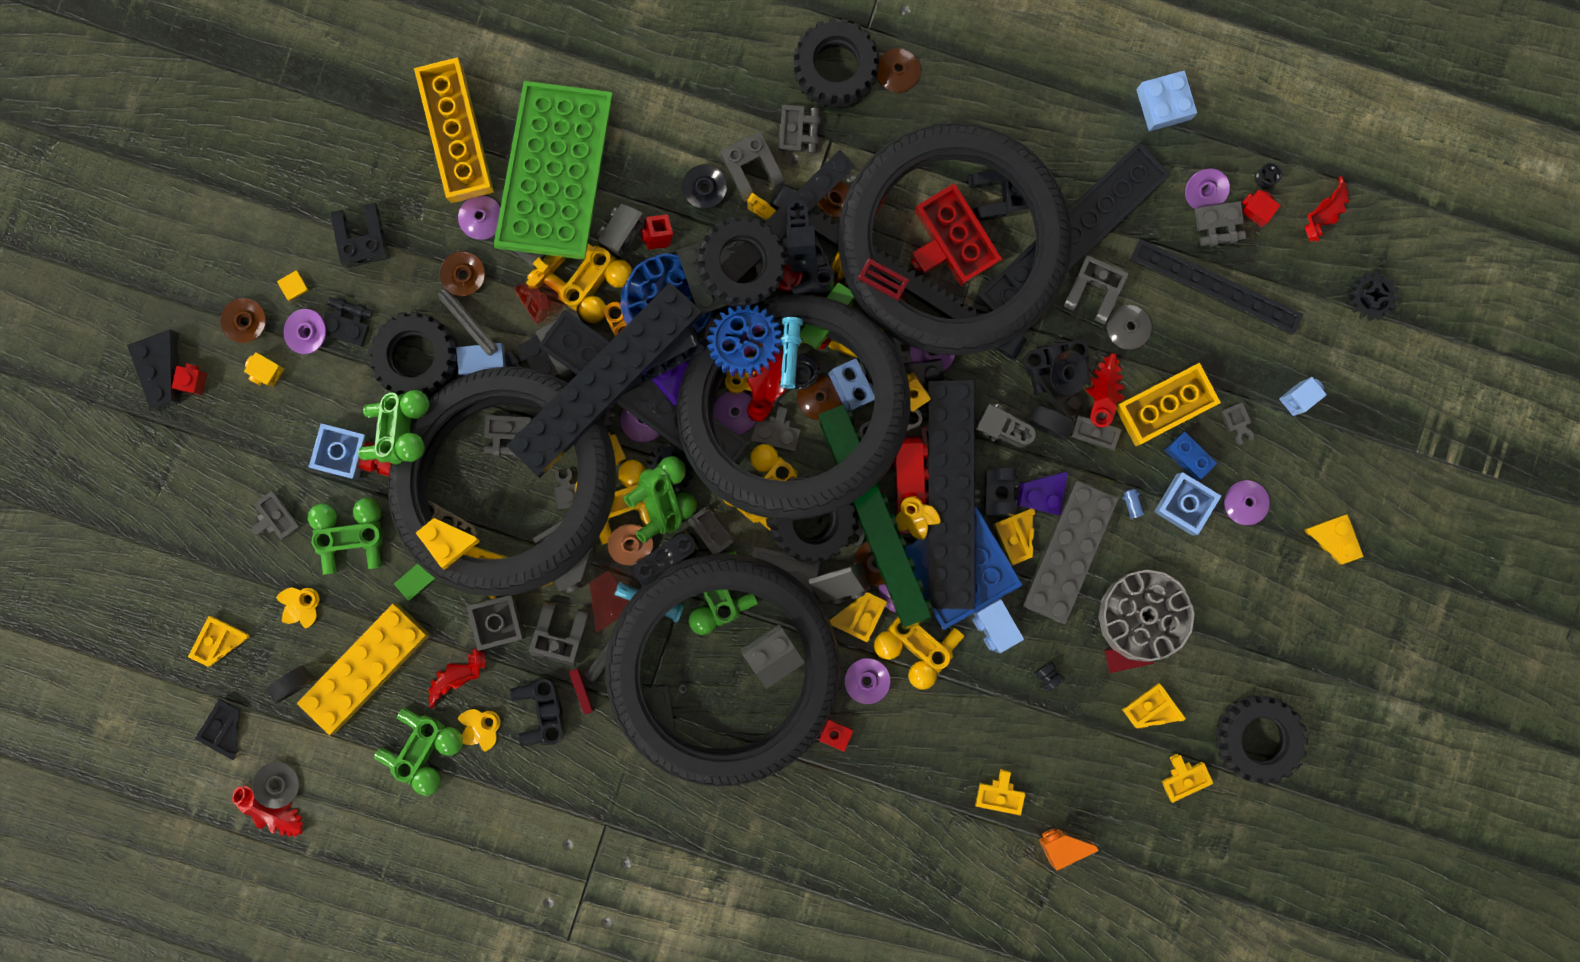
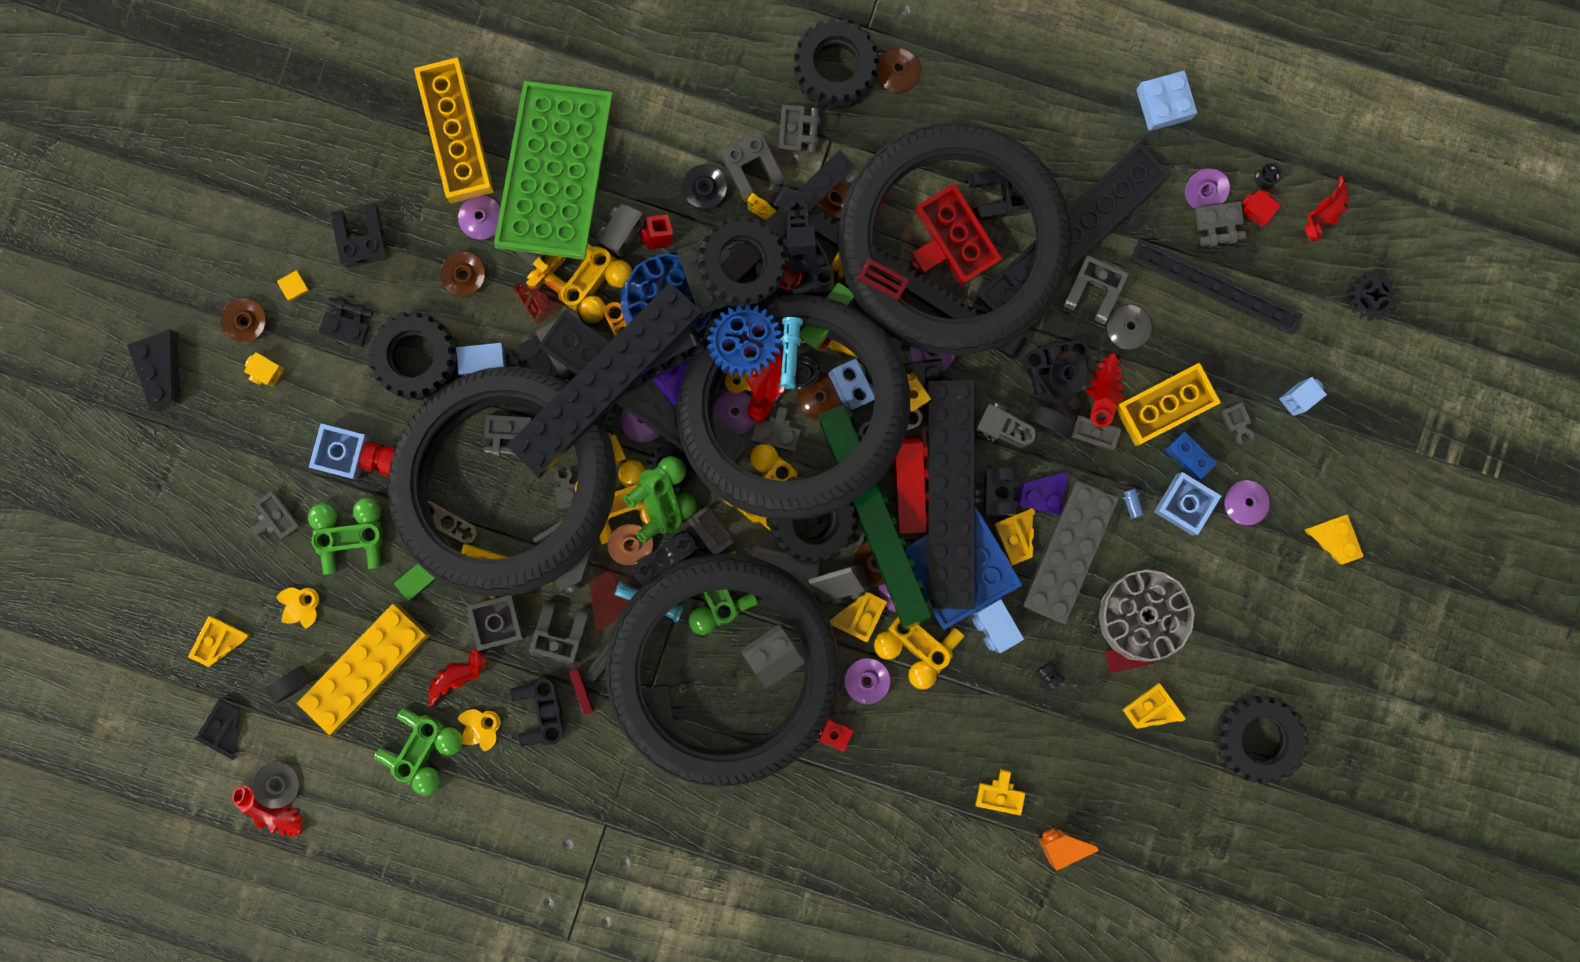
red brick [172,364,207,395] -> none
medium lavender dish [284,309,326,354] -> none
bright green piece [358,390,429,465] -> none
yellow wing [416,518,480,569] -> none
dark grey axle [438,289,498,356] -> none
yellow plate [896,496,941,540] -> none
yellow hinge [1161,753,1213,803] -> none

